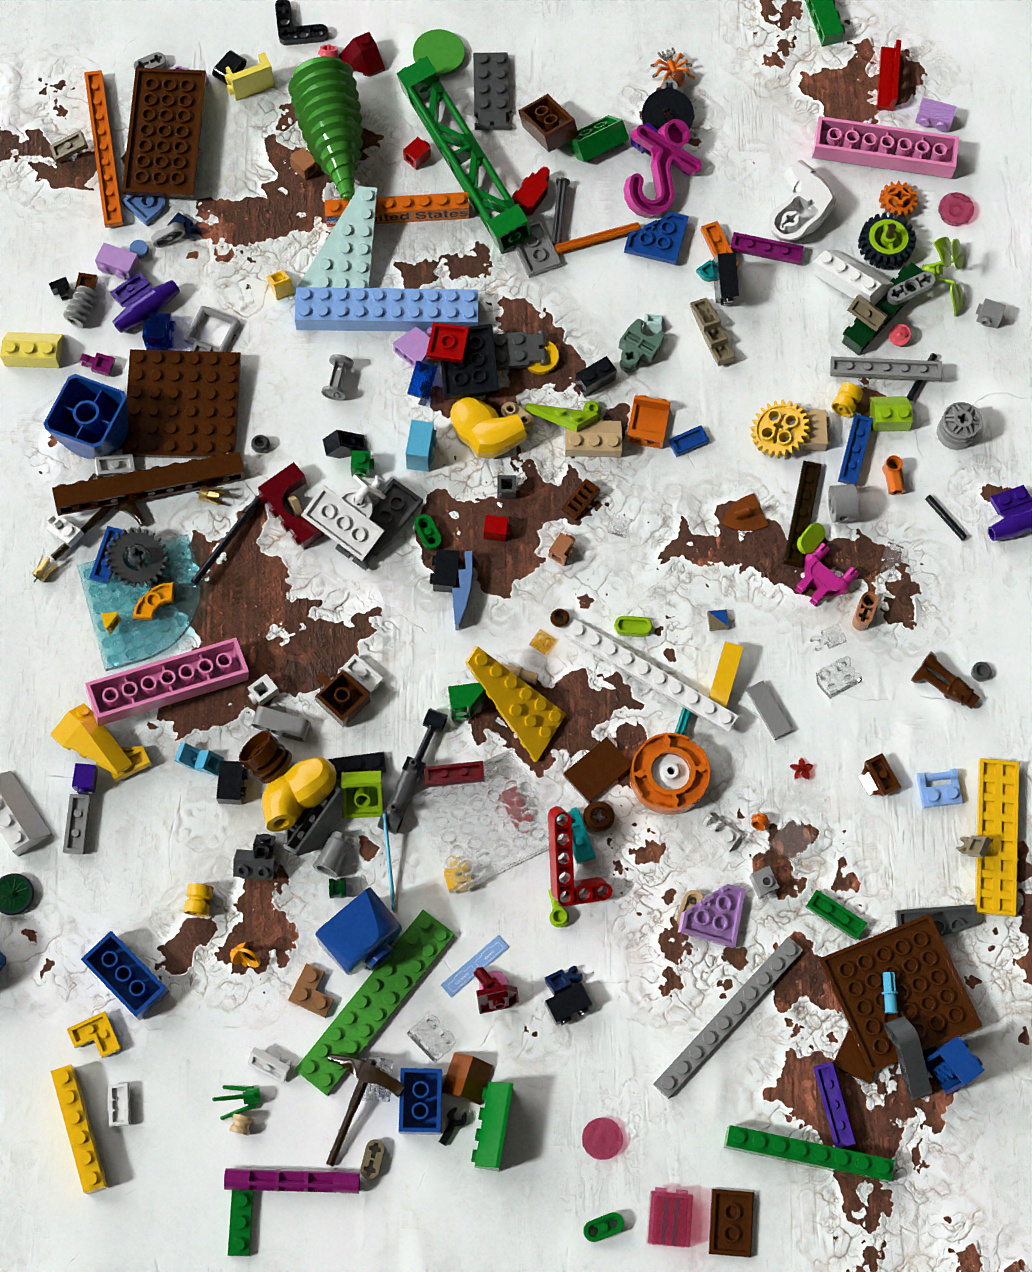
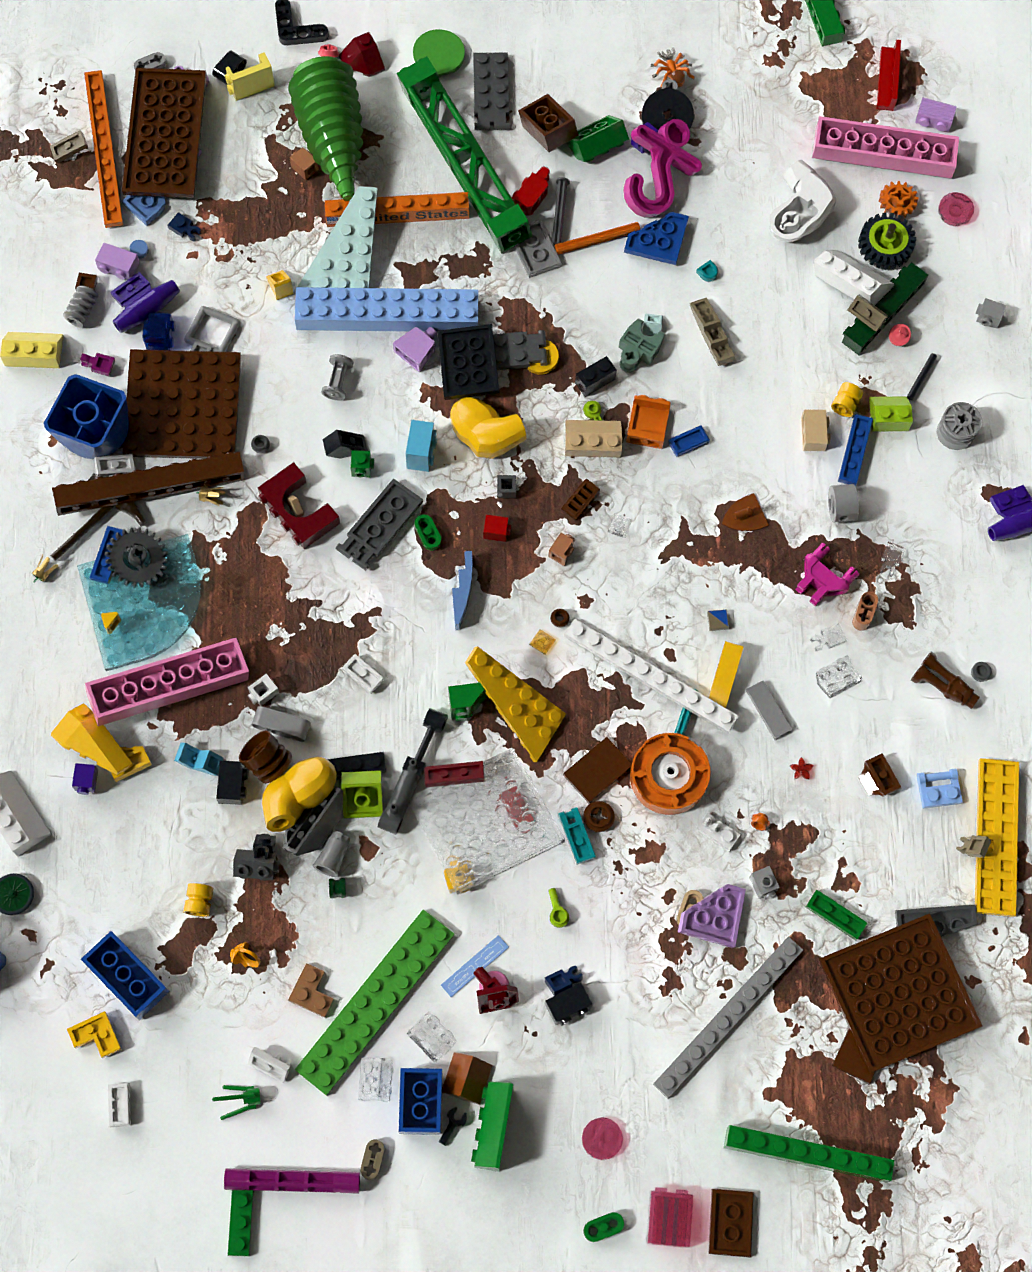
white plate [46,515,84,547] -> none
black tile [49,277,70,301] -> none
yellow brick [51,1064,108,1195] -> none
light grey plate [63,794,91,855] -> none
light orange tile [132,582,175,620] -> none
light grey plate [151,222,186,248] -> none
black bar [191,496,261,585] -> none
tan wheel [229,1114,254,1136] -> none
white plate [301,474,386,561] -> none
reddish brown hinge [315,670,371,728] -> none
blue piece [315,887,402,975] -> none
dark brown piece [326,1054,405,1166] -> none
medium azure piece [382,813,396,909] -> none
red brick [403,137,431,170] -> none
clear blue panel [407,361,438,406] -> none
red plate [426,322,470,363] -> none
black brick [430,549,460,593] -> none
tan plate [501,402,534,432] -> none
tan pin [501,662,539,685] -> none
lime wing [525,403,598,432] -> none
red beam [548,806,613,906] -> none
lime tile [614,616,653,637] -> none
orange plate [701,221,739,269] -> none
black brick [712,252,739,306] -> none
magenta plate [730,232,804,265] -> none
yellow gear [750,400,811,459] -> none
clear piece [769,817,815,864] -> none
dark brown tile [783,460,822,568] -> none
lime tile [797,523,825,554] -> none
dark purple plate [813,1061,857,1148] -> none
light grey plate [830,356,942,381] -> none
orange piece [882,455,906,495] -> none
medium azure axle [882,972,898,1014] -> none
dark grey beam [884,1016,932,1101] -> none
light grey beam [886,271,935,305] -> none
lime plant [921,237,965,316] -> none
blue brick [924,1036,984,1095] -> none
black bar [925,495,967,541] -> none

